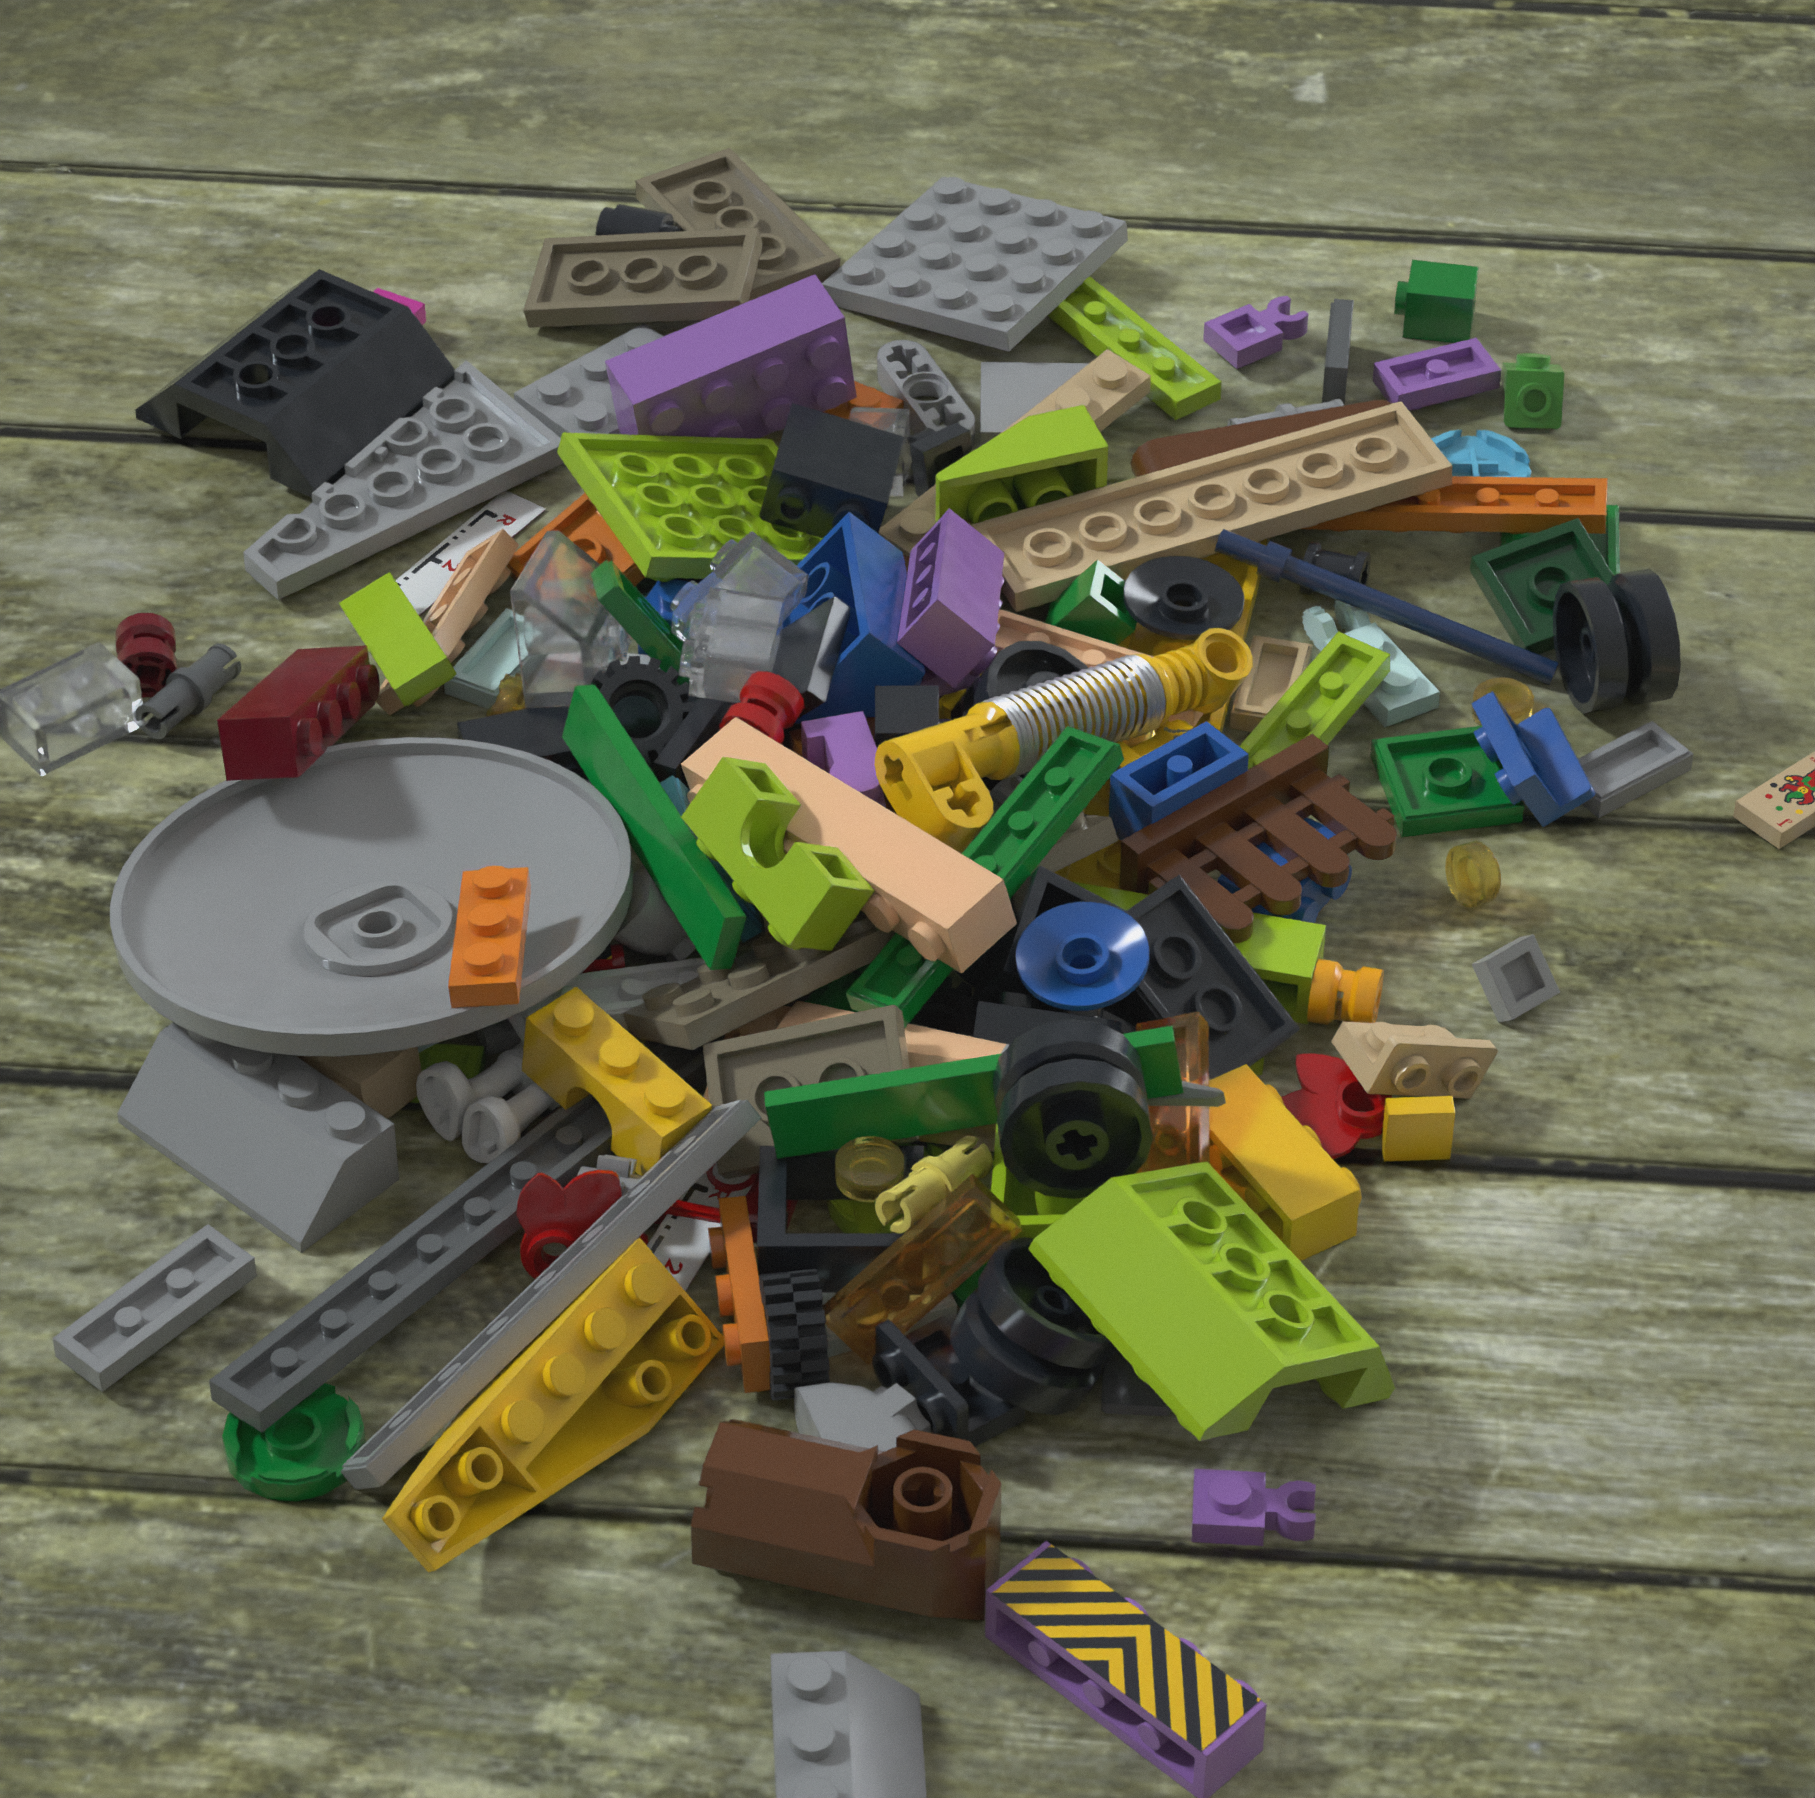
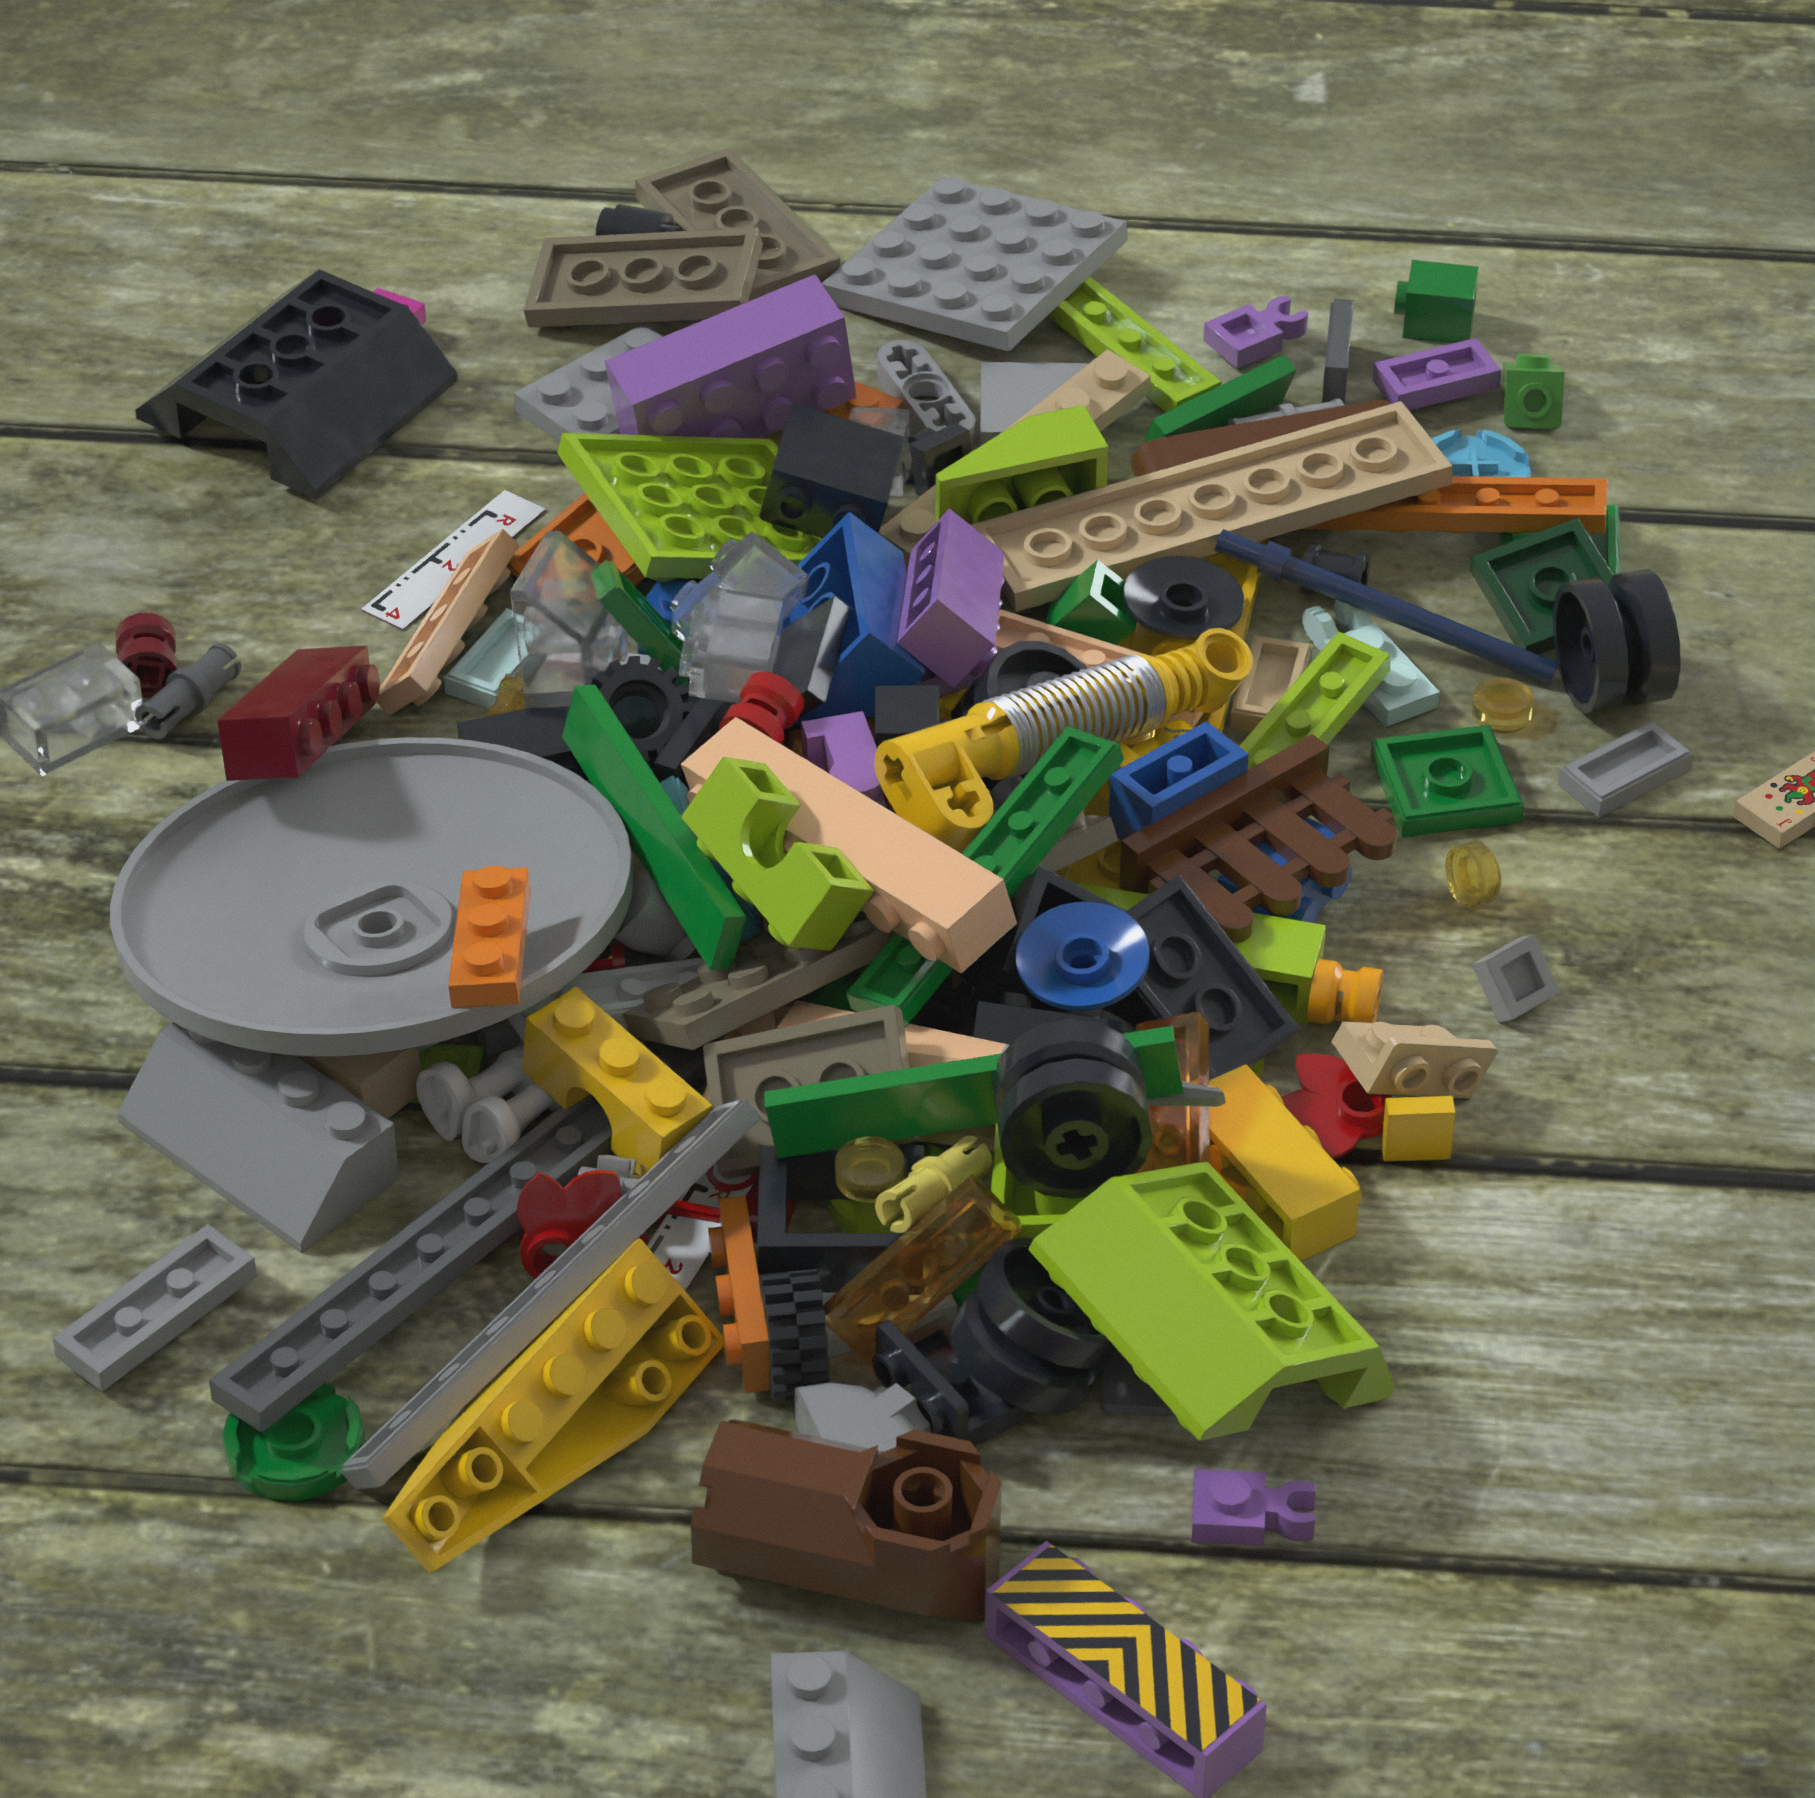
light grey wing [243,360,564,600] -> none
lime tile [339,572,457,707] -> none
blue bracket [1471,691,1595,827] -> none
none -> green tile [1143,355,1297,444]

